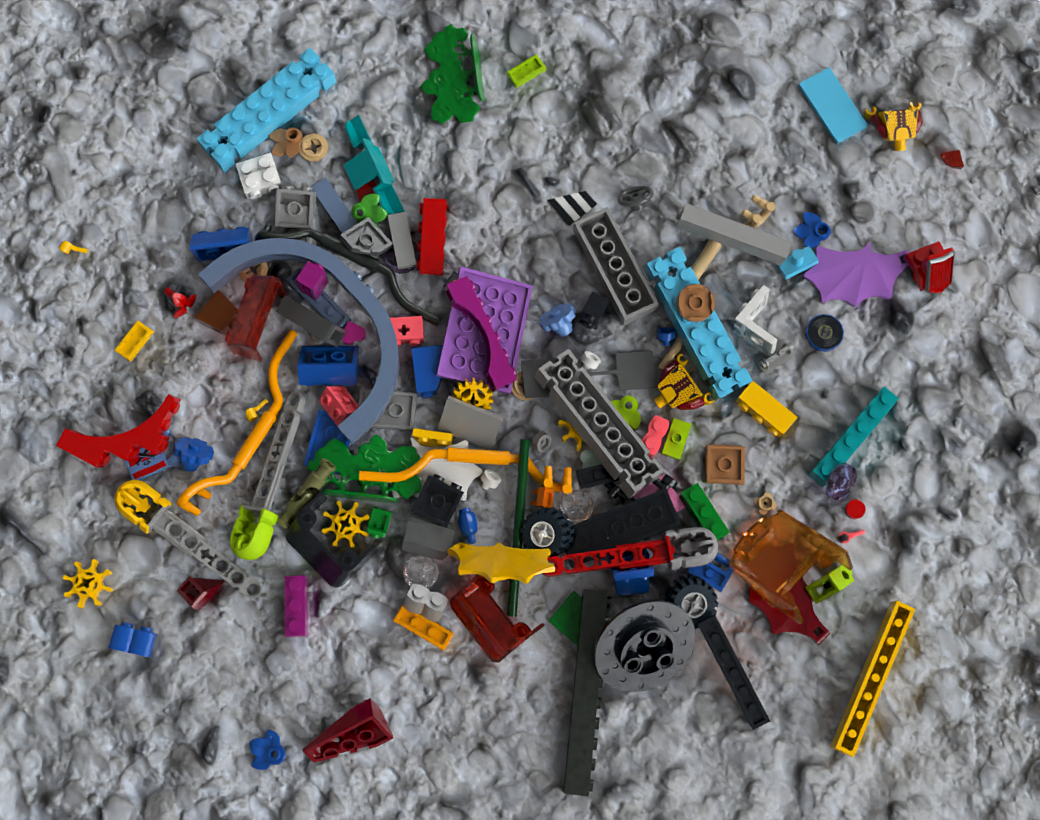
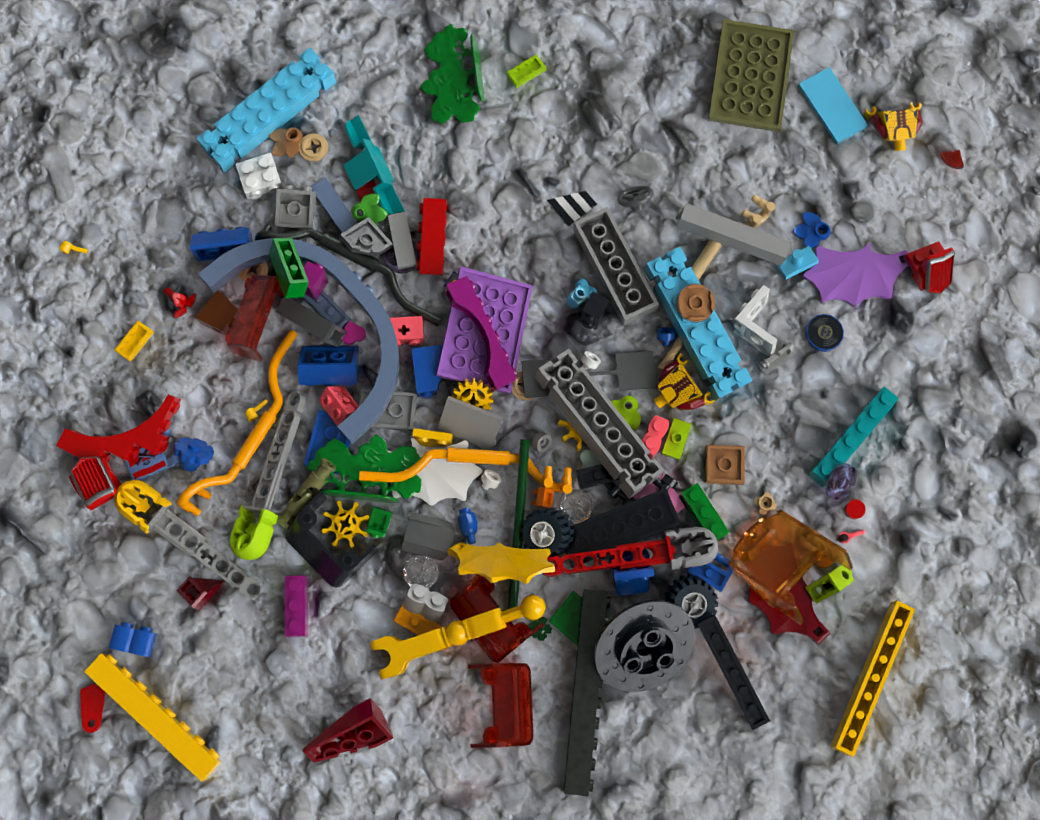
yellow gear [63,559,113,608] -> none
blue plate [249,730,286,770] -> none
black plate [411,473,464,528] -> none
medium blue plant [539,303,576,337] -> none
yellow brick [735,381,798,438] -> none
none -> red piece [68,456,122,511]
none -> red piece [80,684,106,733]
none -> yellow brick [84,653,222,781]
none -> green brick [269,237,309,299]
none -> yellow piece [370,594,546,679]
none -> clear red windscreen [468,663,534,748]
none -> dark green plant [528,617,552,641]
none -> medium azure plate [567,278,597,309]
none -> olive plate [708,19,794,132]

